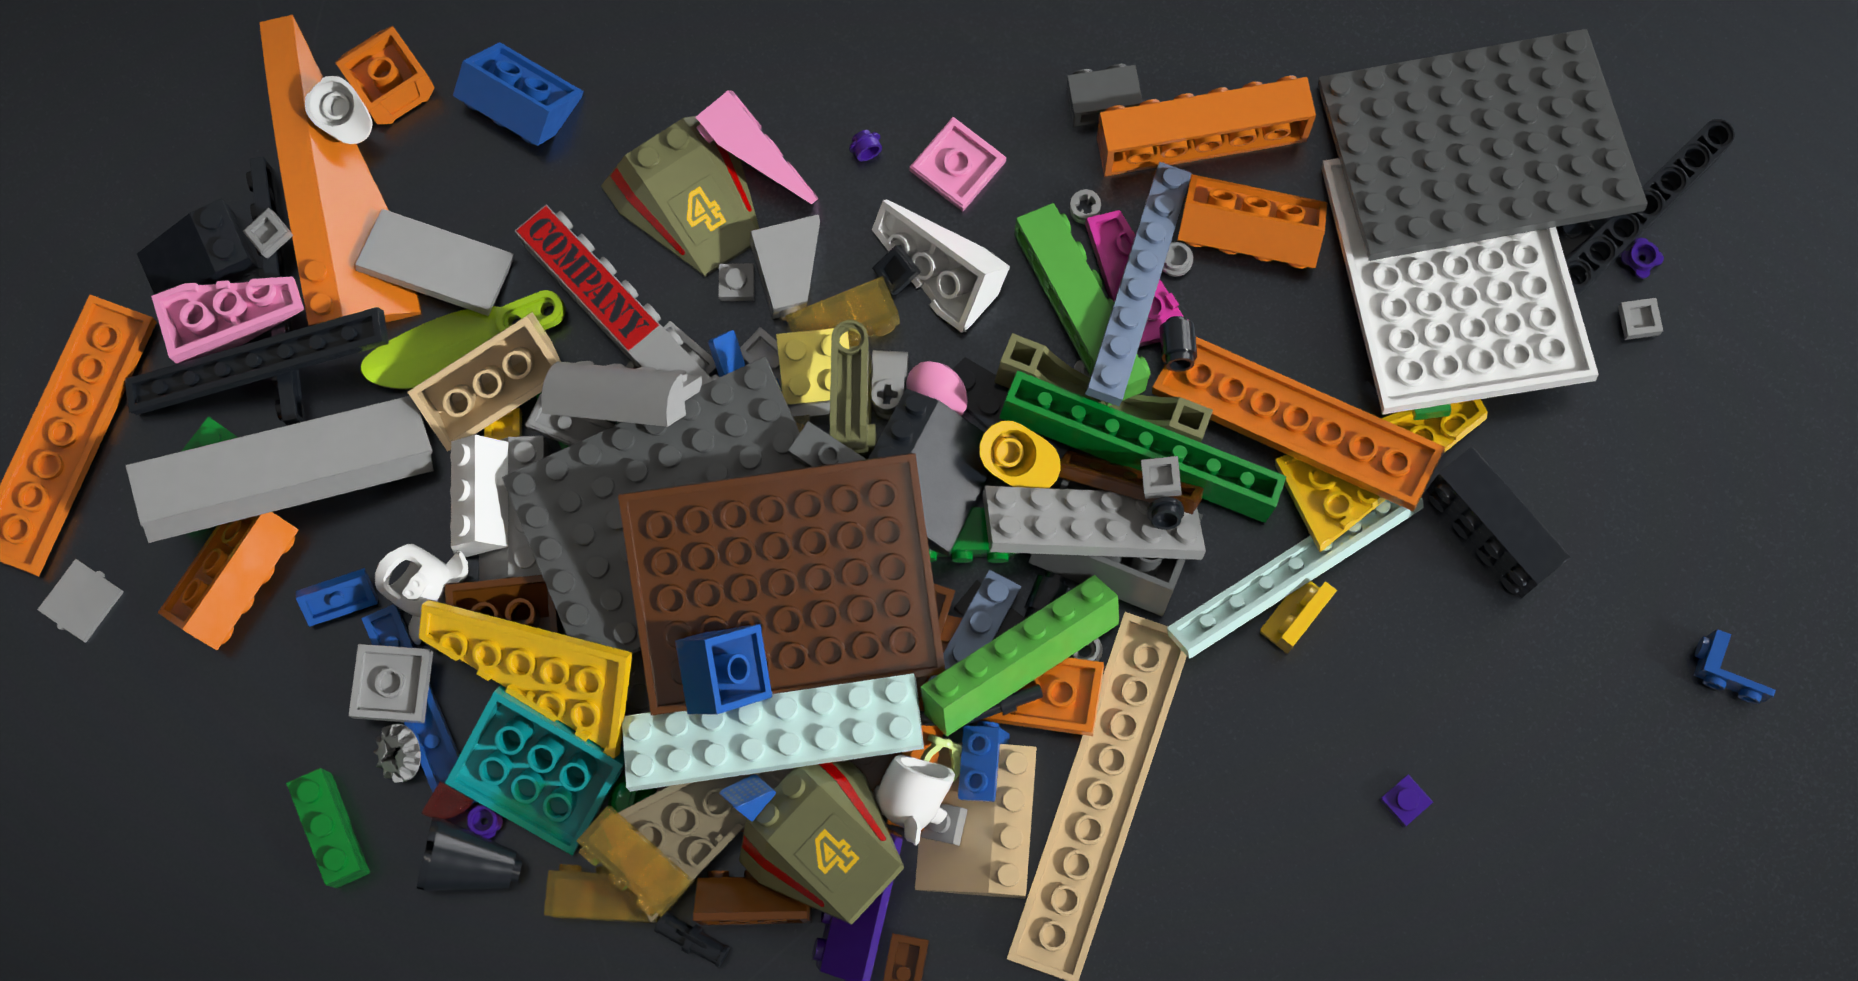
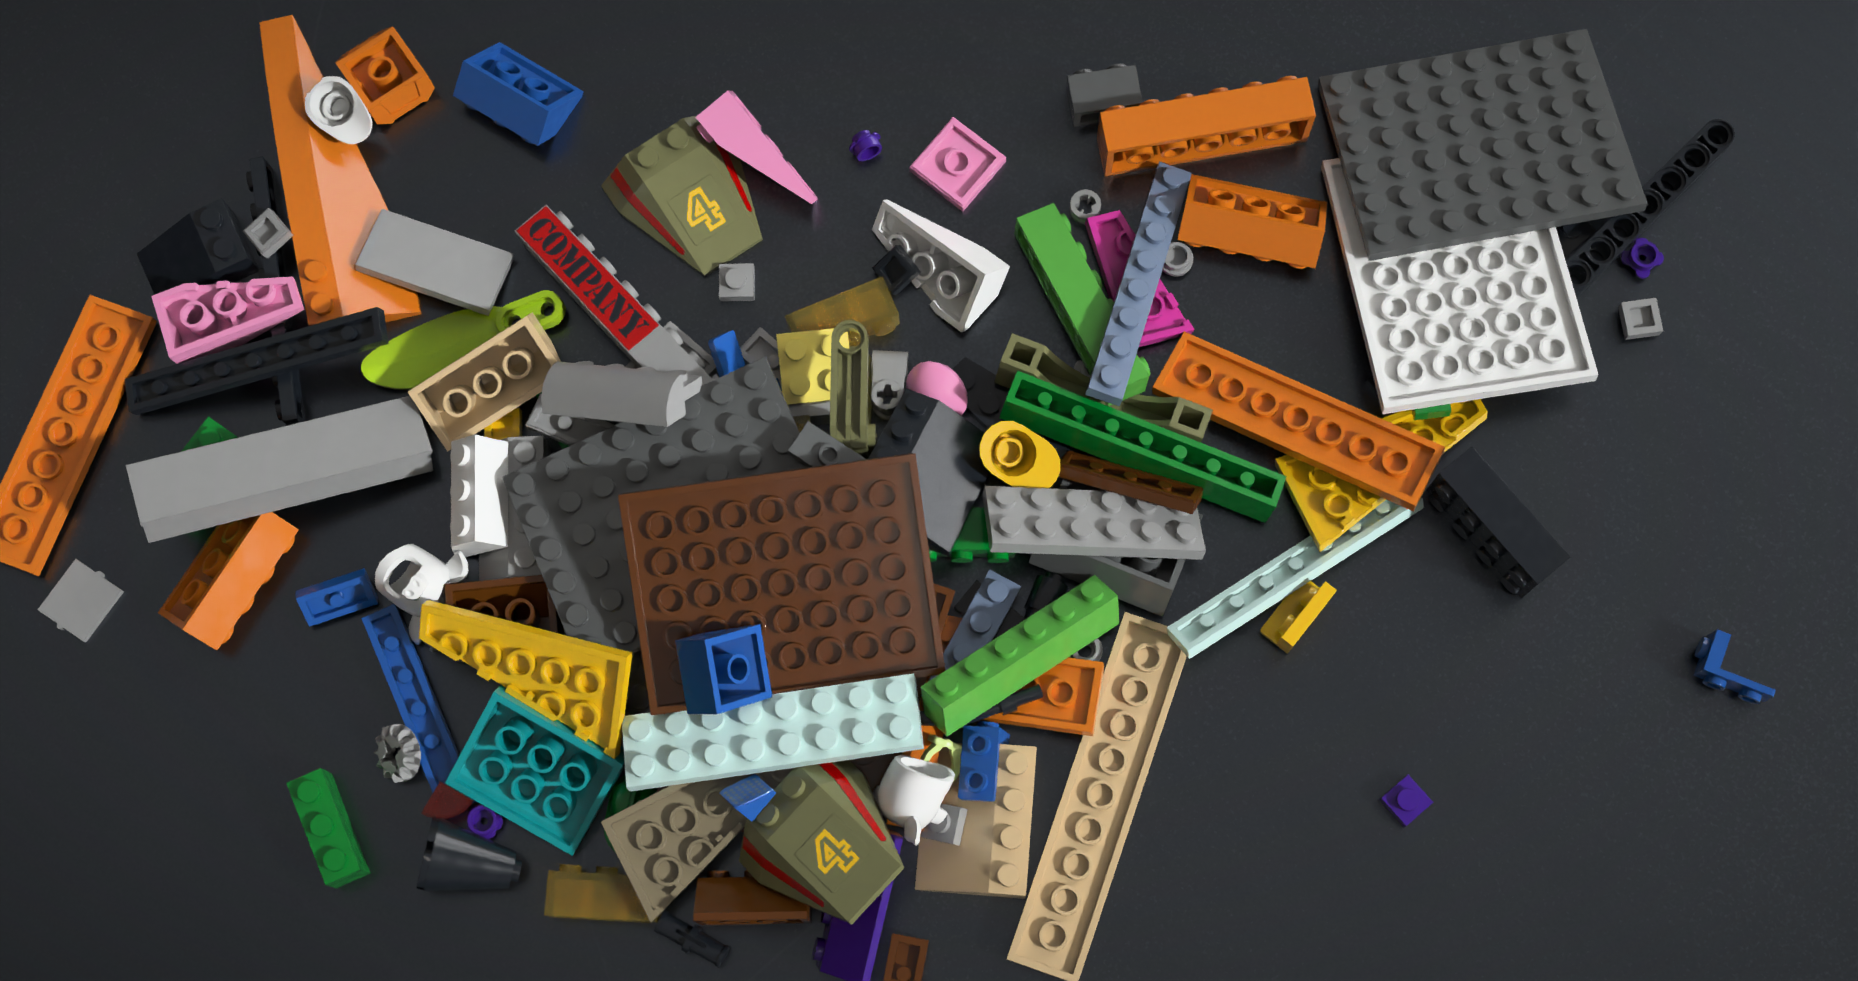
light grey plate [349,644,433,724] -> none
clear yellow brick [577,806,694,917] -> none
light grey slope [750,215,820,321] -> none
light grey plate [1141,456,1182,499] -> none
black plate [1147,497,1184,530] -> none
black brick [1159,316,1197,372] -> none

